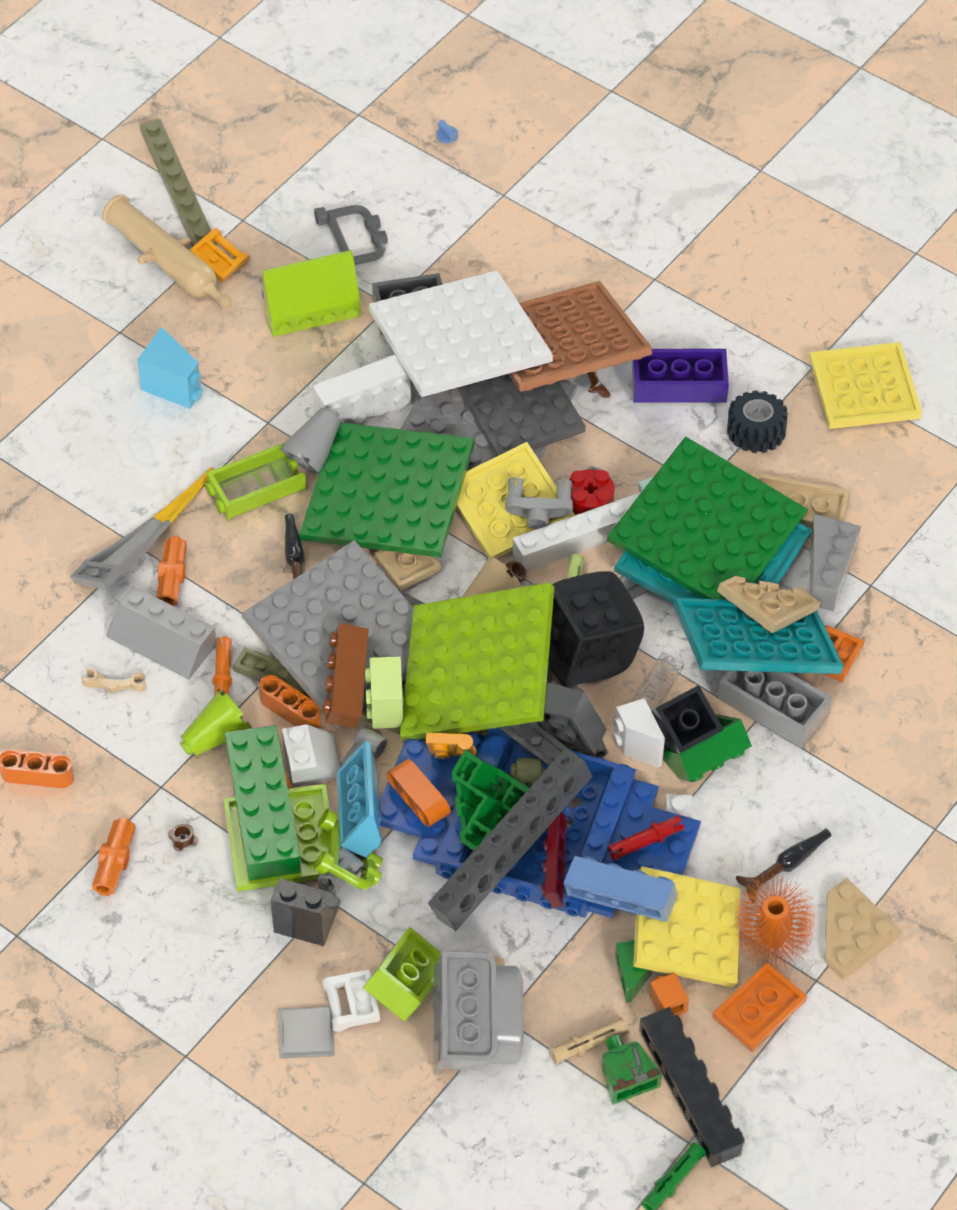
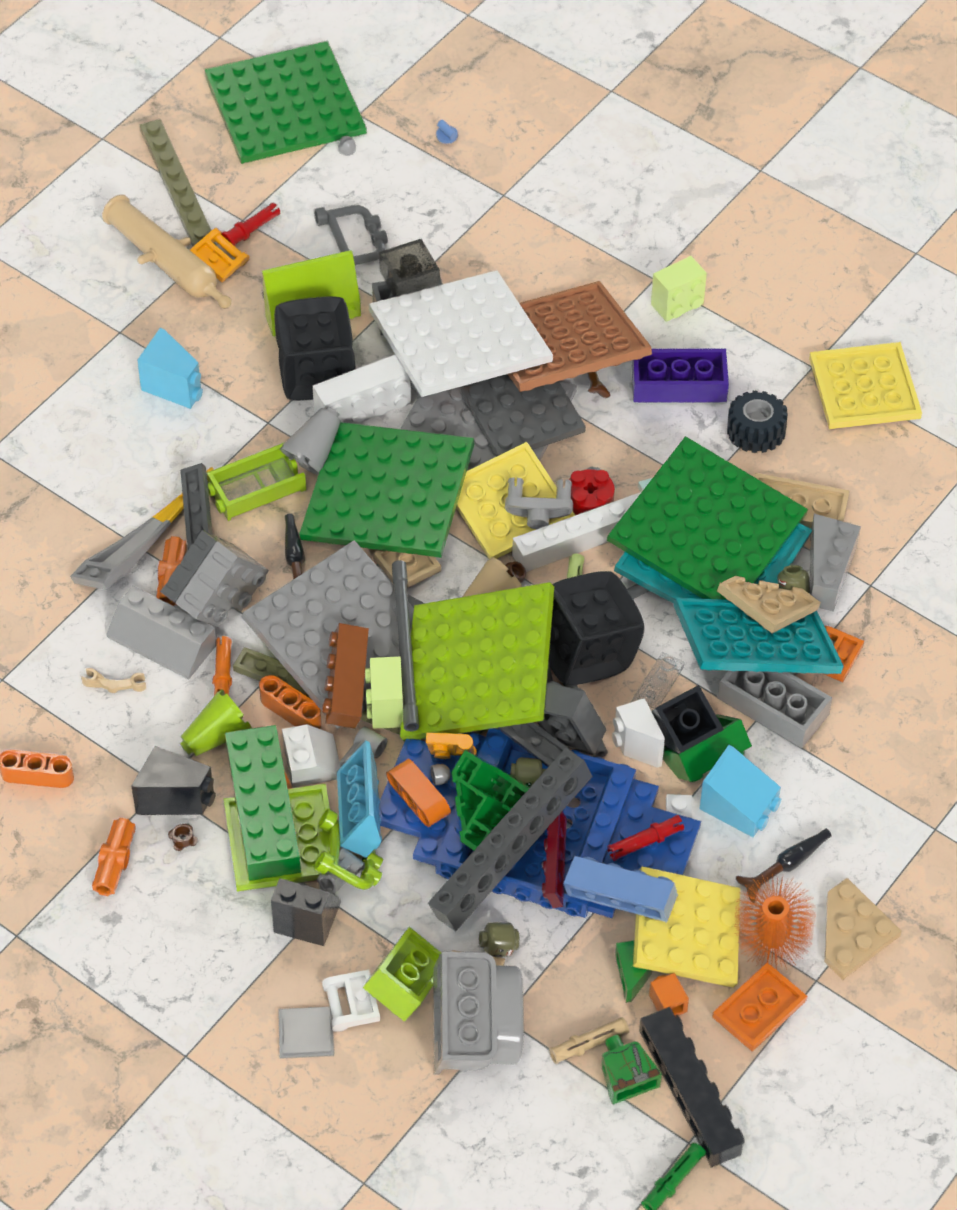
none -> black slope [131,746,216,815]
none -> light grey piece [160,530,269,627]
none -> dark grey plate [180,463,213,550]
none -> green plate [204,41,367,164]
none -> red pin [221,202,281,246]
none -> black piece [274,296,356,400]
none -> light grey hinge [338,136,356,156]
none -> clear smoke brick [379,239,440,297]
none -> dark grey piece [392,560,419,731]
none -> light grey hinge [431,764,451,786]
none -> olive head [479,922,519,957]
none -> yellowish green brick [651,256,707,322]
none -> medium azure slope [700,745,782,837]
none -> olive head [777,565,810,593]

